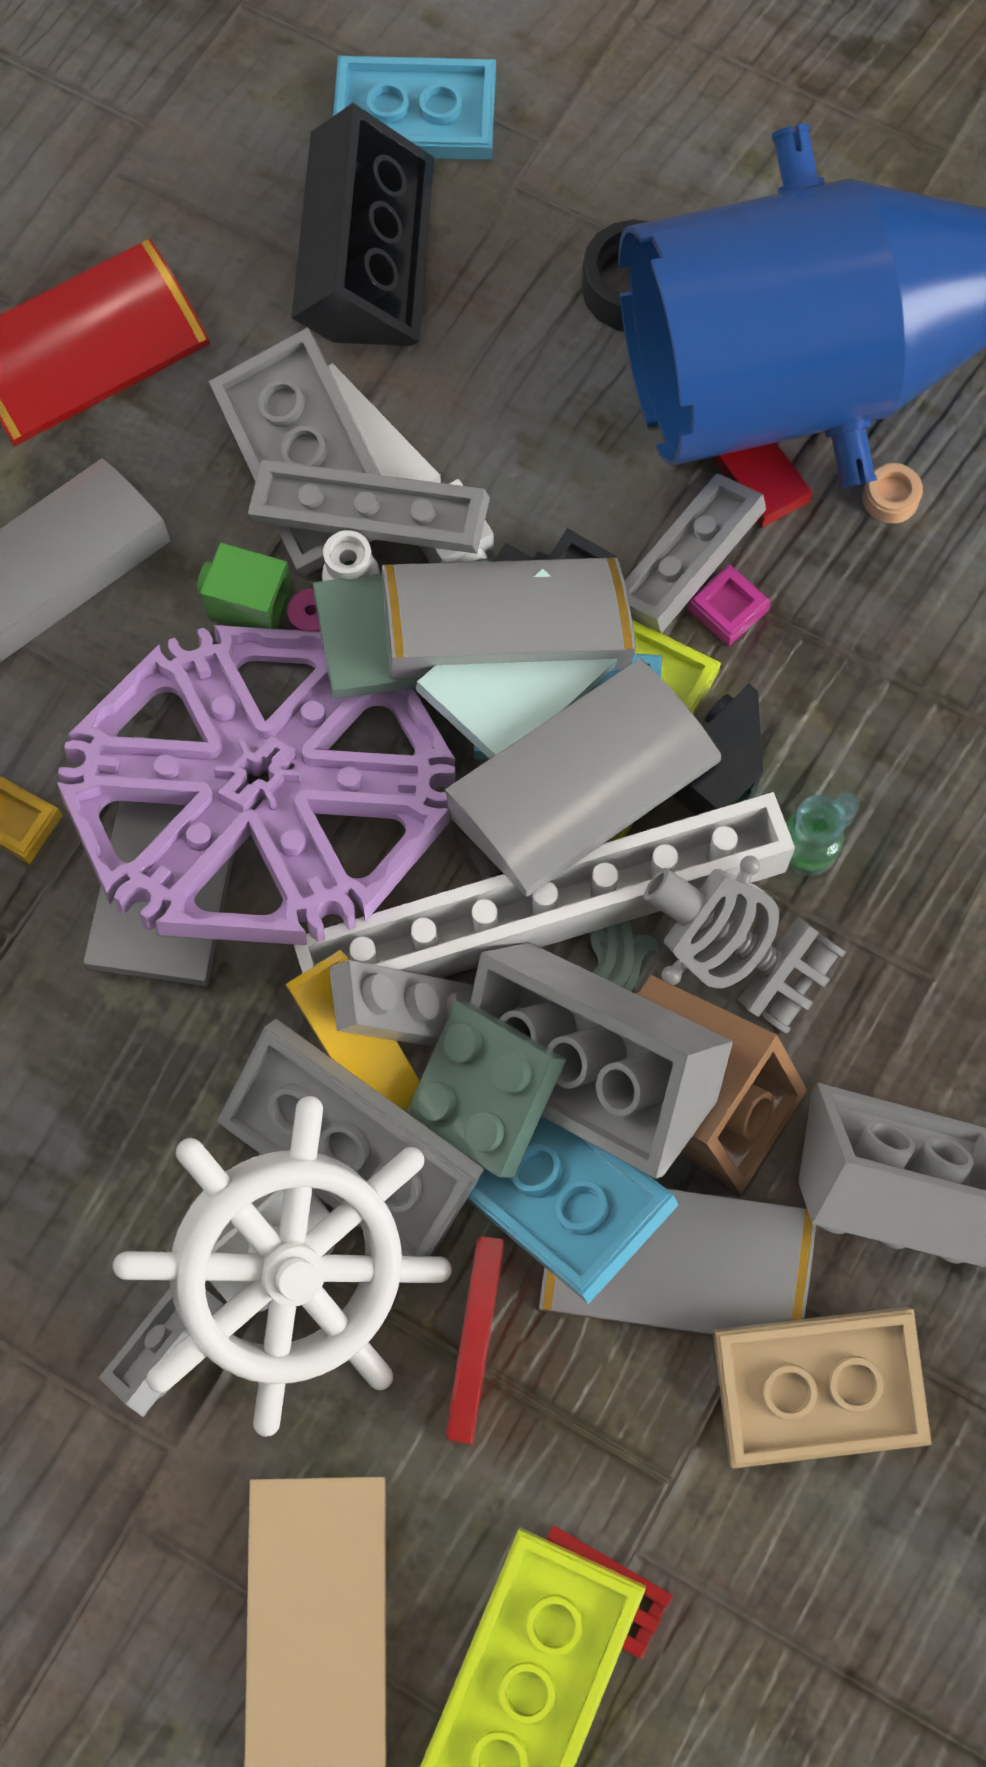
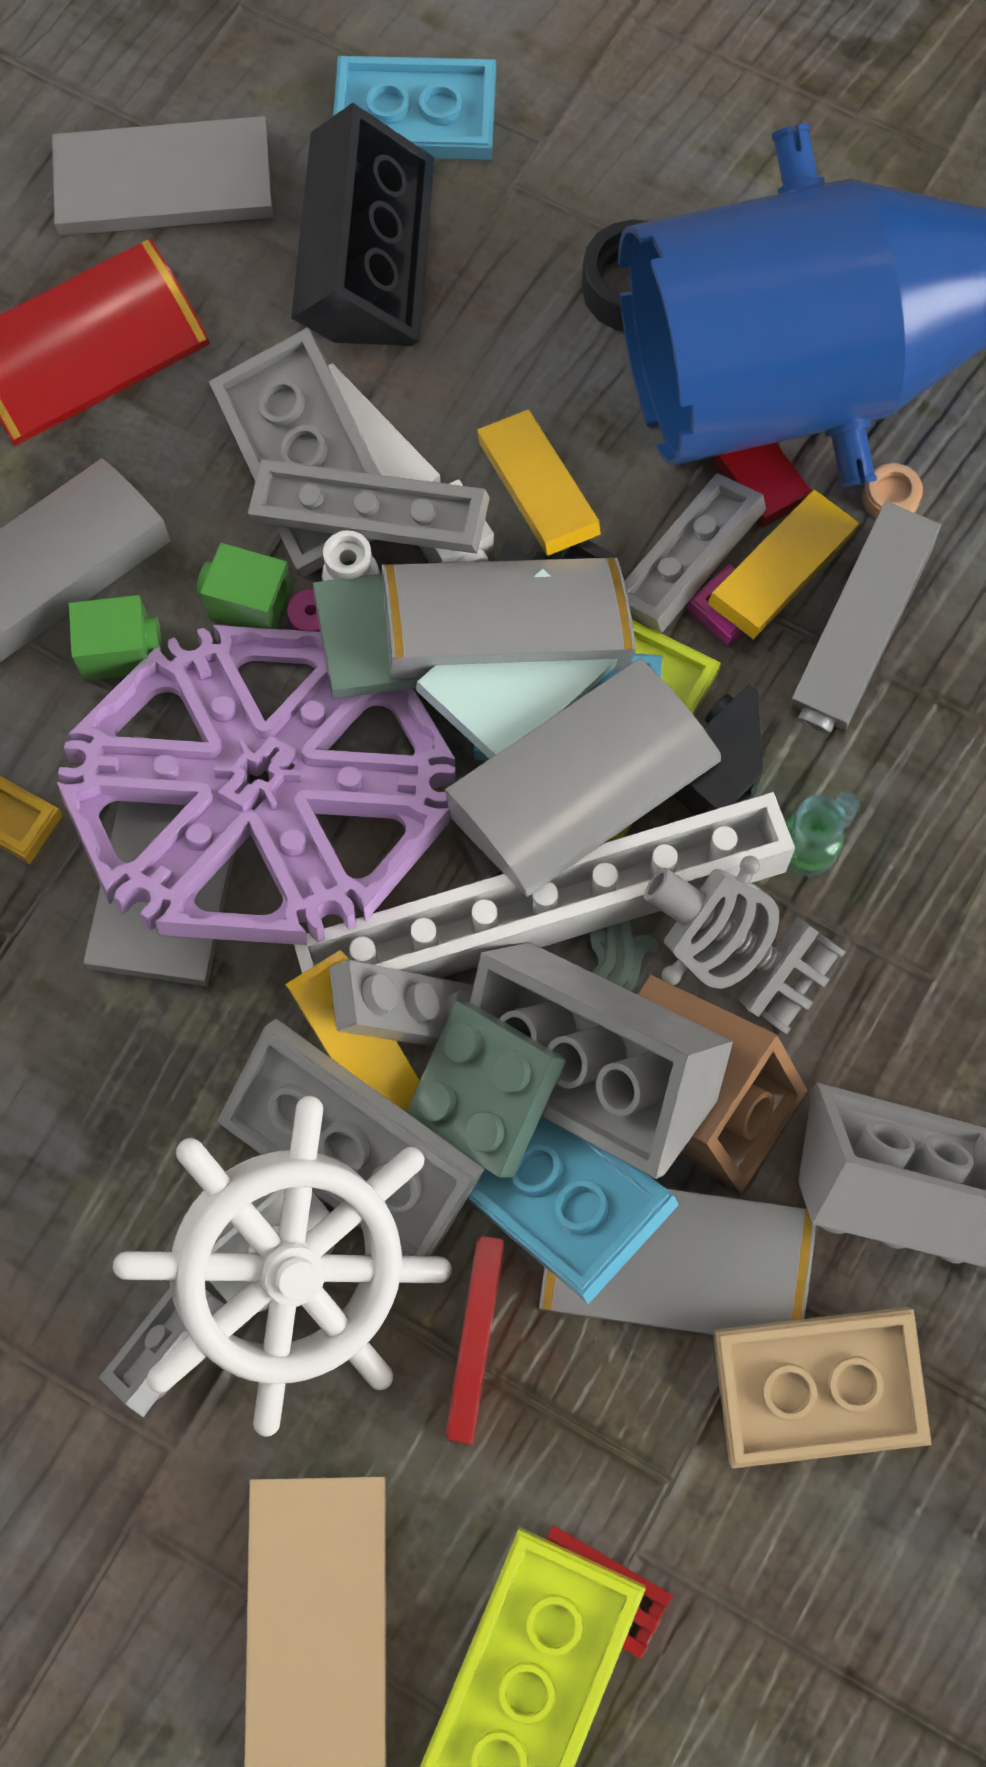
none -> light grey tile [52,116,274,236]
none -> bright green brick [69,595,162,681]
none -> yellow tile [477,409,601,556]
none -> yellow tile [707,489,860,639]
none -> light grey slope [791,501,942,734]

